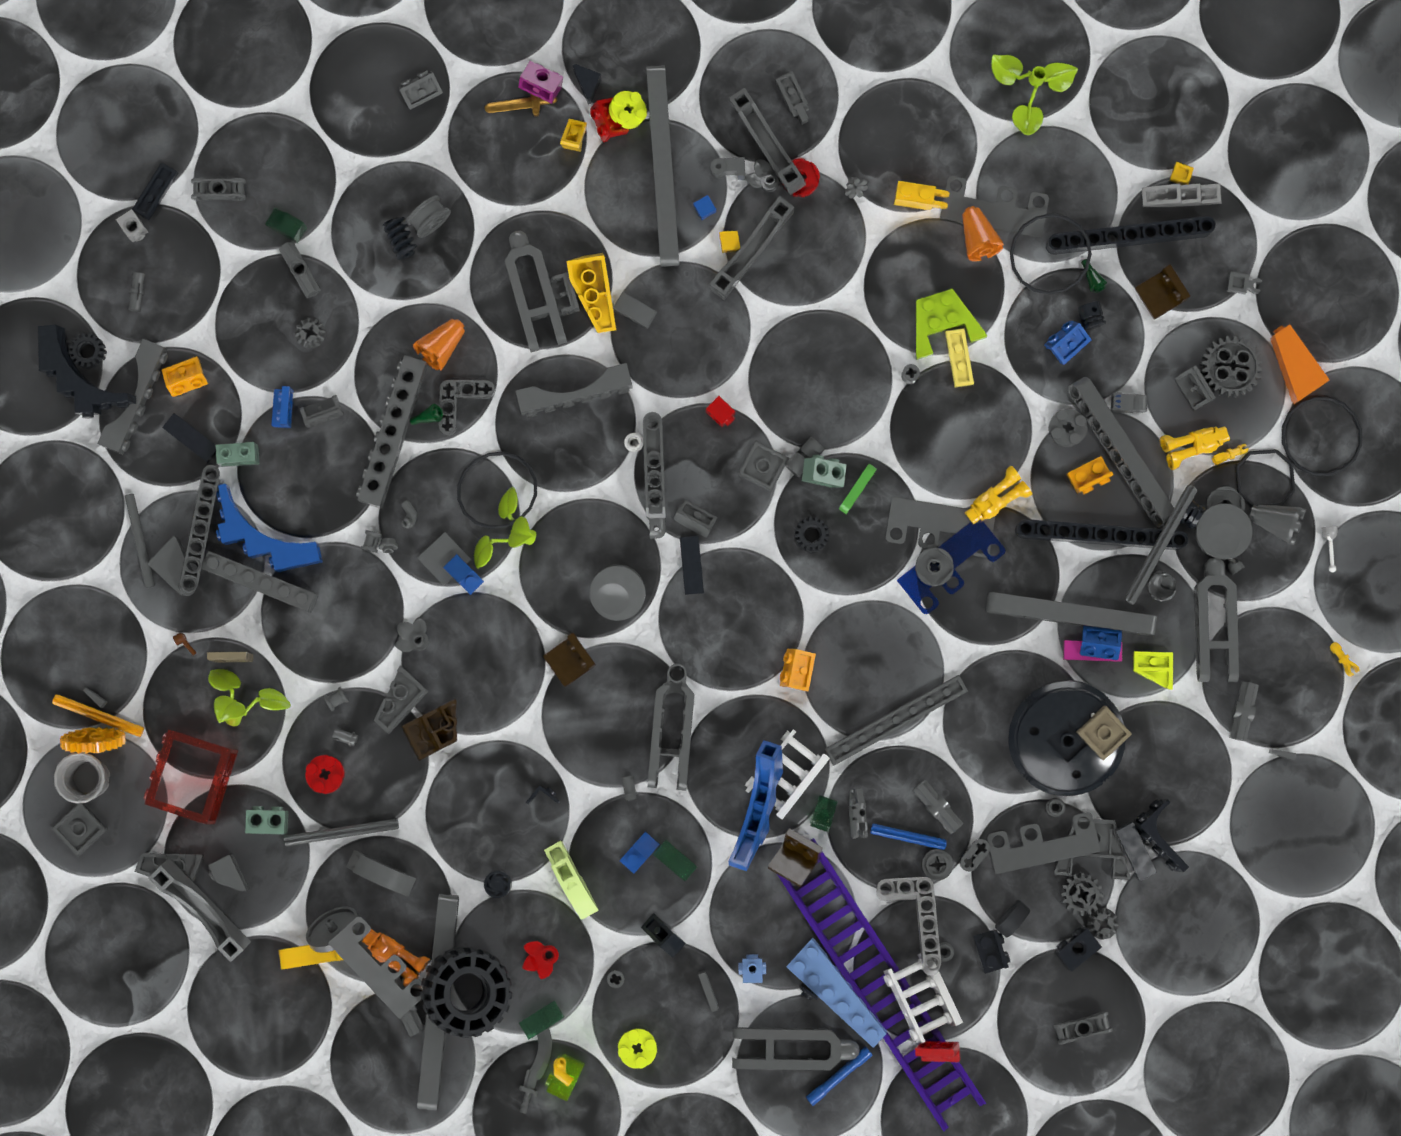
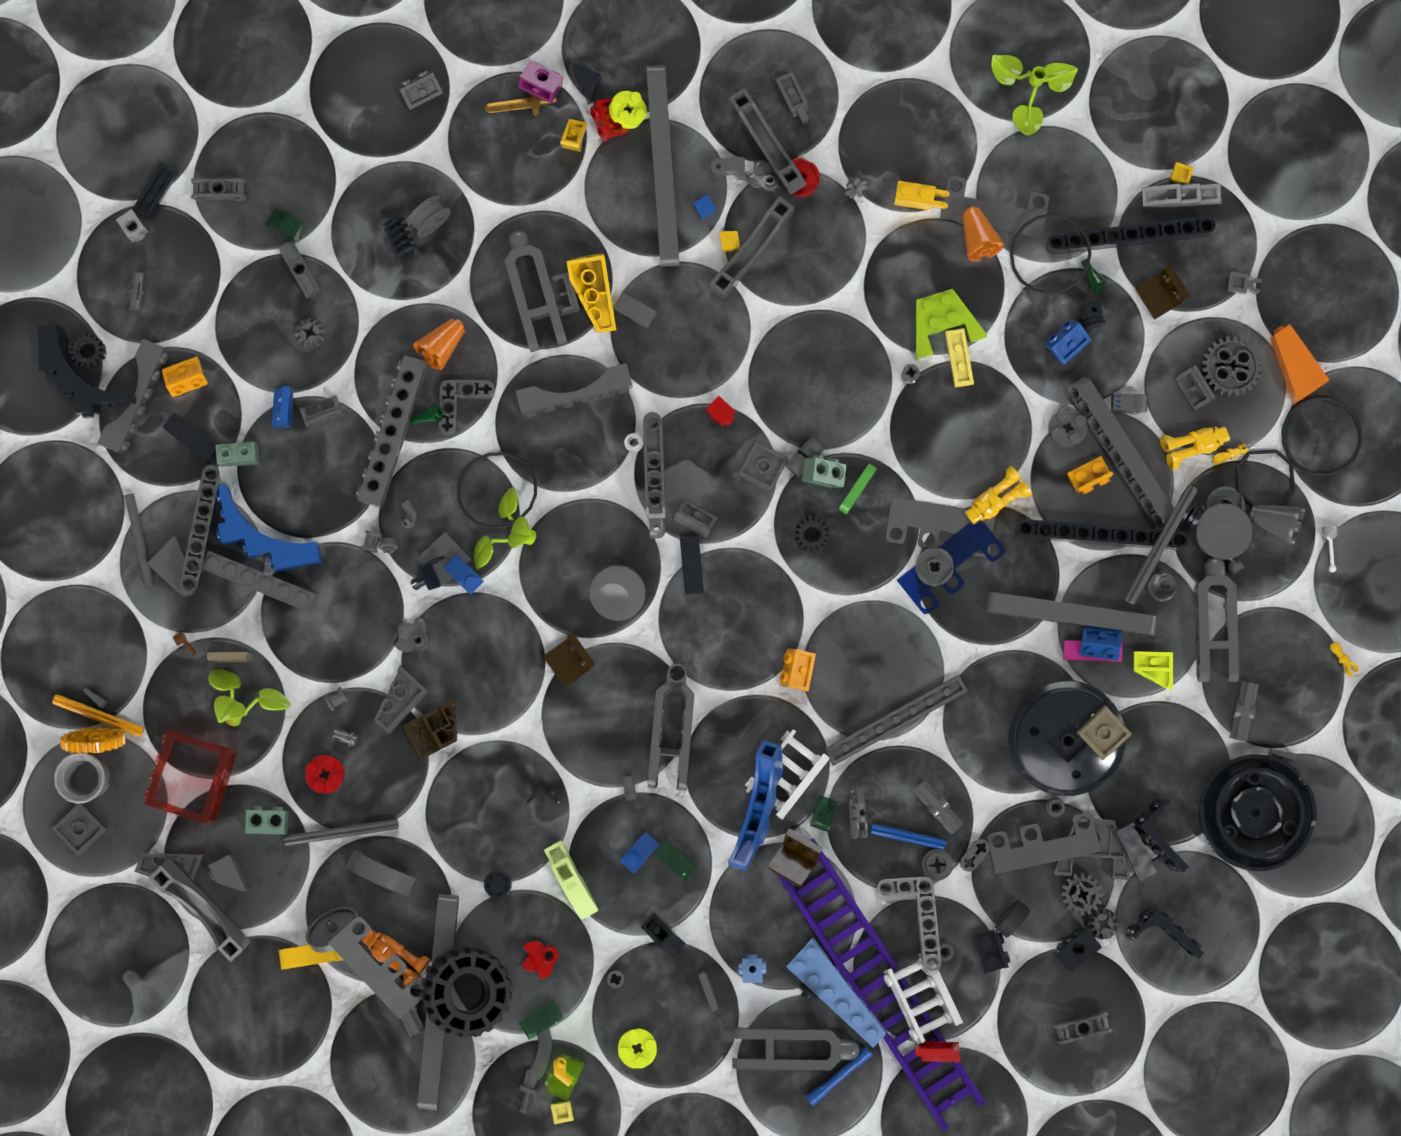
none -> black bracket [411,556,445,591]
none -> light yellow tile [551,1100,574,1124]
none -> black bracket [1124,908,1204,959]
none -> black piece [1199,754,1317,871]

